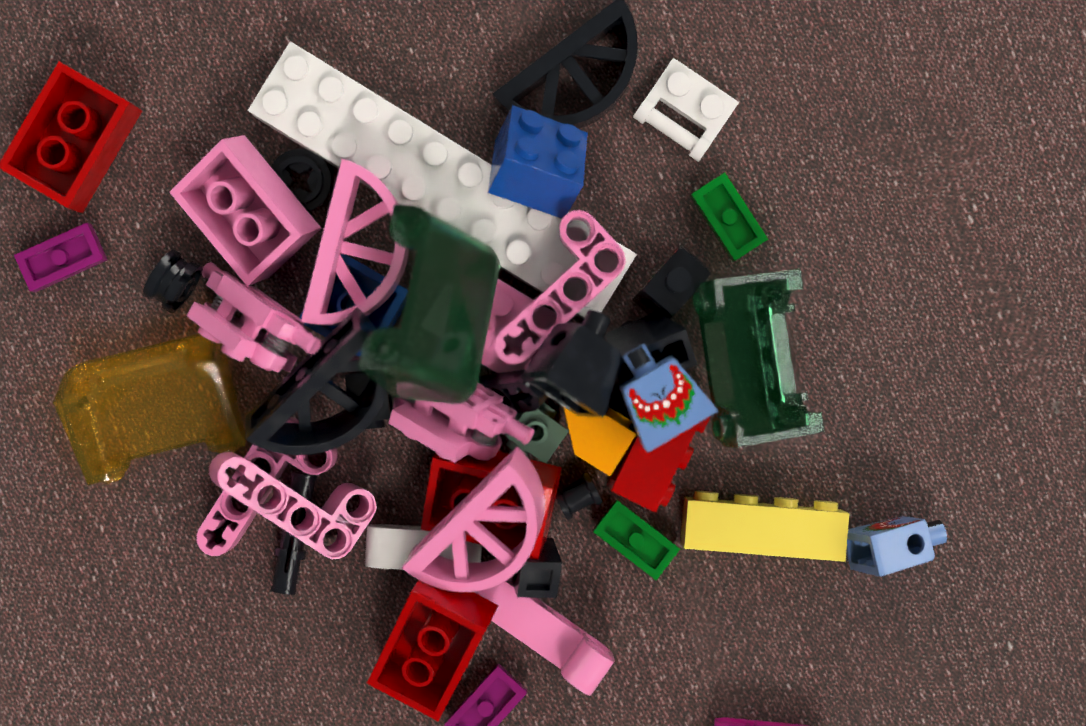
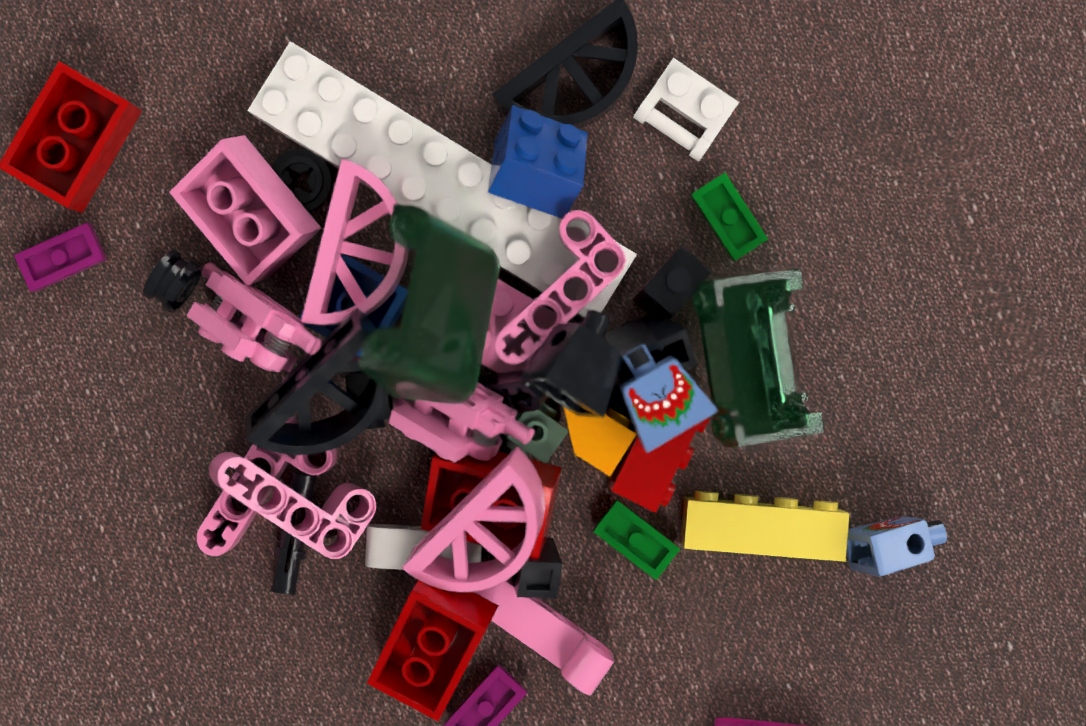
clear yellow windscreen [53,334,246,485] -> none
black bush [556,471,603,521] -> none

